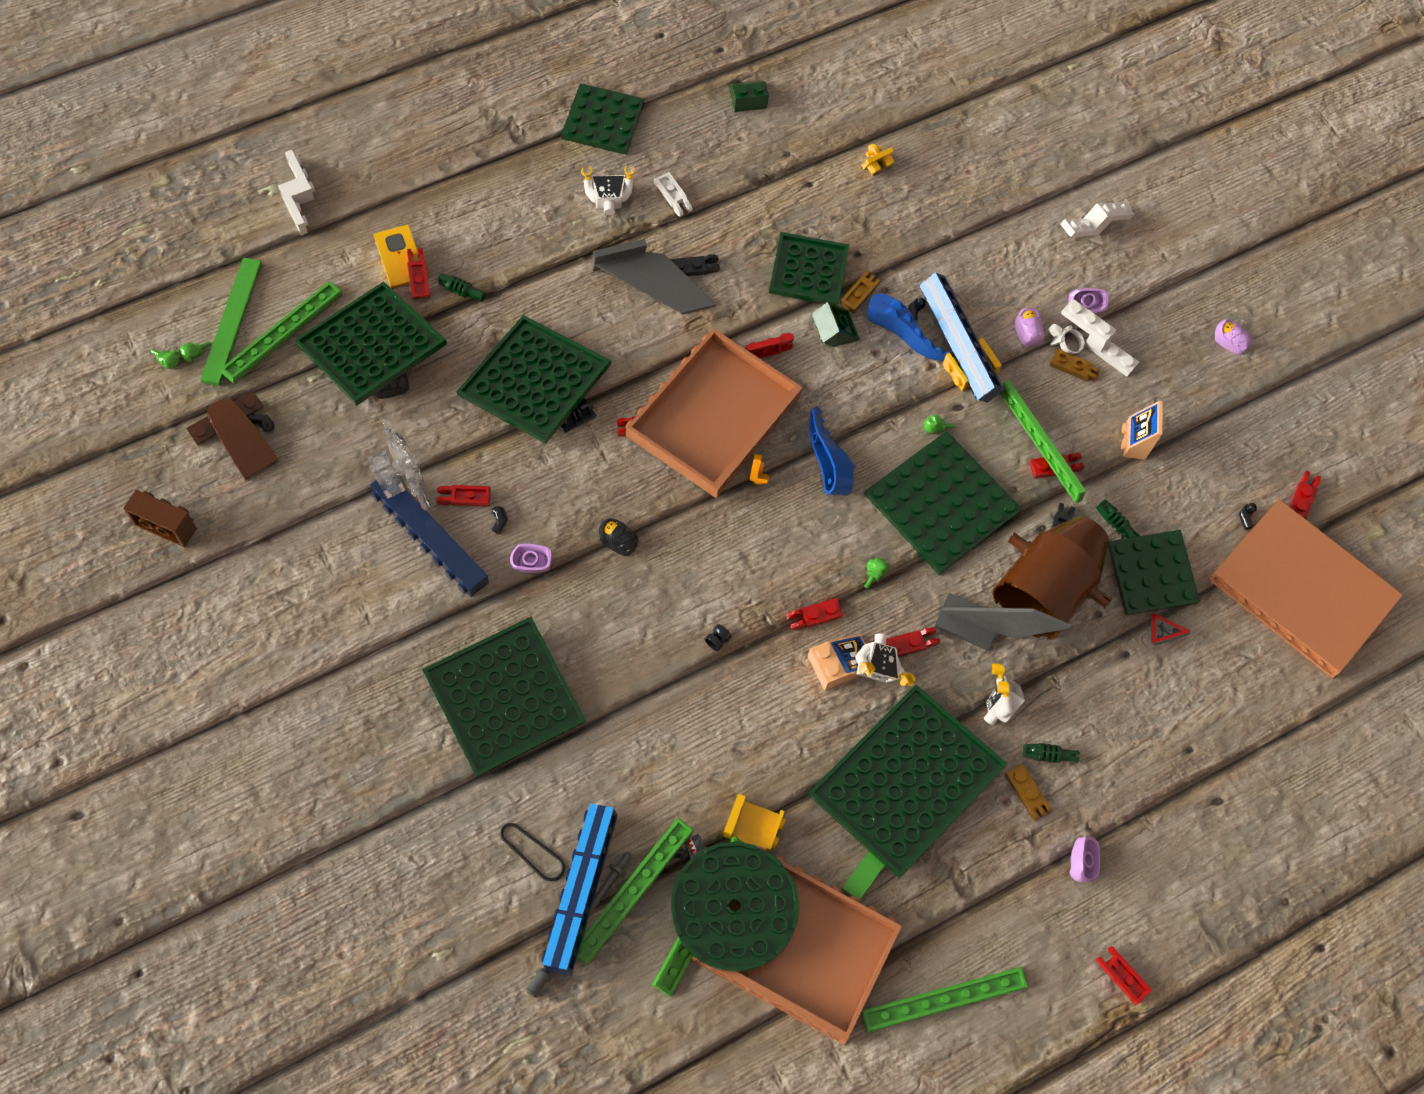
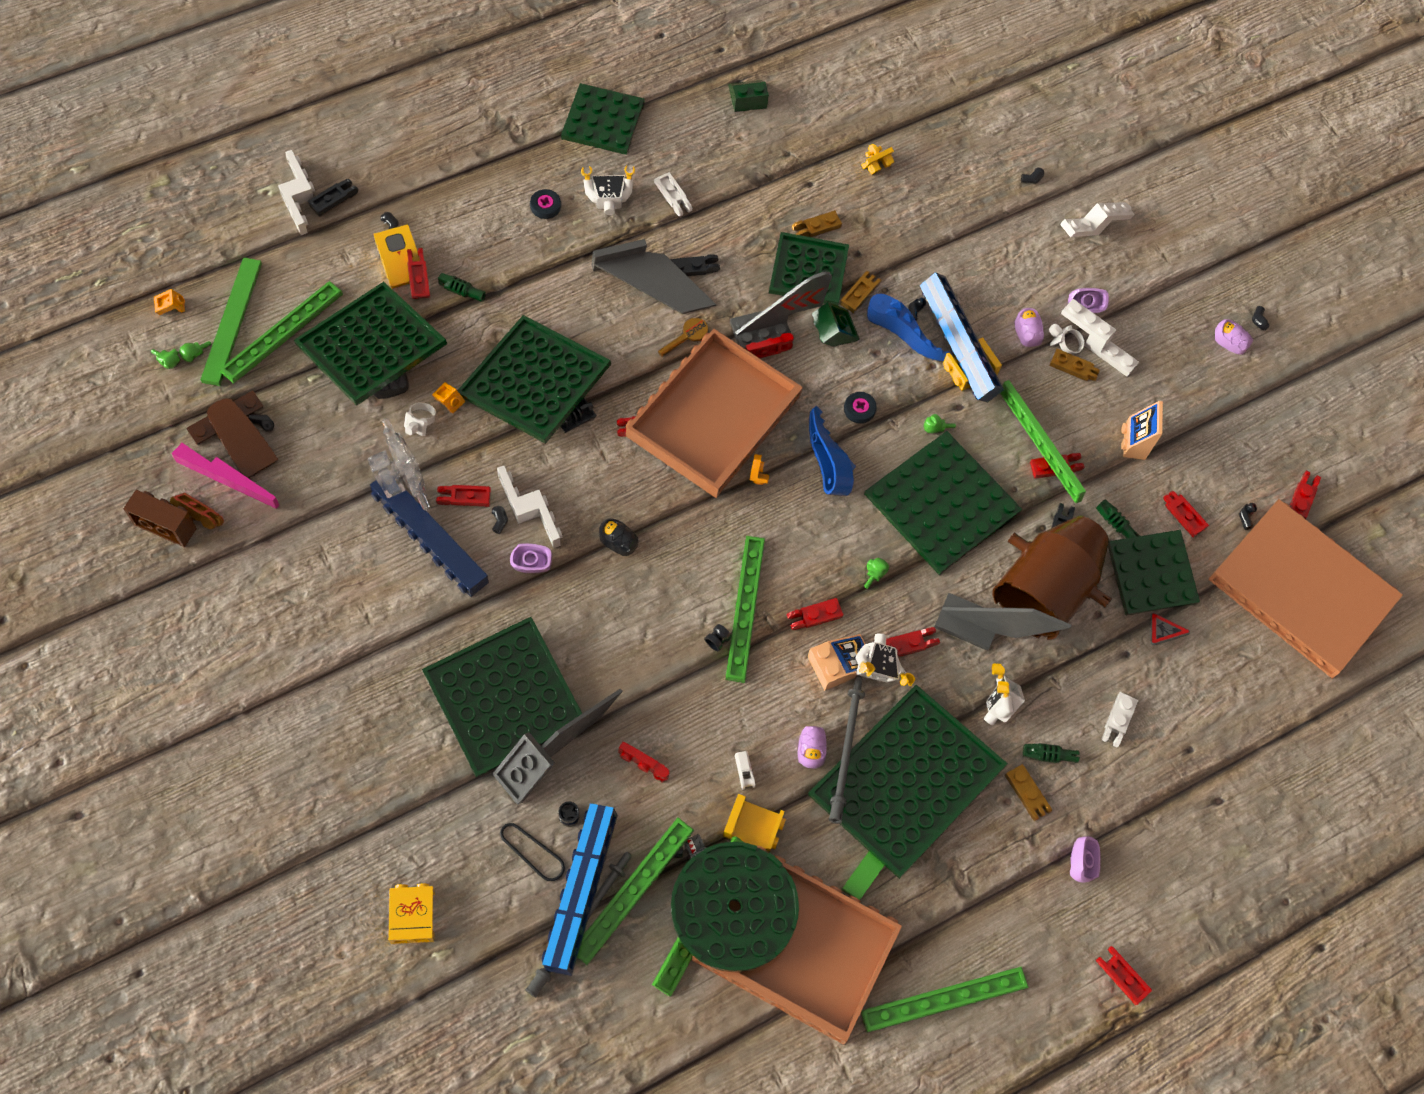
none -> light orange bracket [154,289,185,315]
none -> pearl gold hinge [170,492,224,530]
none -> dark pink slope [171,443,280,509]
none -> black hinge [308,179,359,216]
none -> black arm [381,212,399,229]
none -> yellow panel [388,883,435,944]
none -> white piece [404,402,436,436]
none -> light orange bracket [432,382,465,413]
none -> dark grey piece [492,688,623,805]
none -> white bracket [497,466,563,548]
none -> black bush [530,189,561,219]
none -> black wheel [558,801,580,827]
none -> red hinge [618,742,670,782]
none -> pearl gold piece [658,318,708,357]
none -> bright green tile [725,536,765,683]
none -> dark grey piece [730,272,832,349]
none -> white bar [735,751,755,790]
none -> pearl gold hinge [792,210,842,237]
none -> lavender piece [797,726,827,769]
none -> dark grey bar [829,675,865,824]
none -> black bush [844,392,877,424]
none -> black arm [1021,167,1044,184]
none -> white hinge [1102,692,1138,747]
none -> red hinge [1163,491,1209,538]
none -> black arm [1252,306,1269,331]

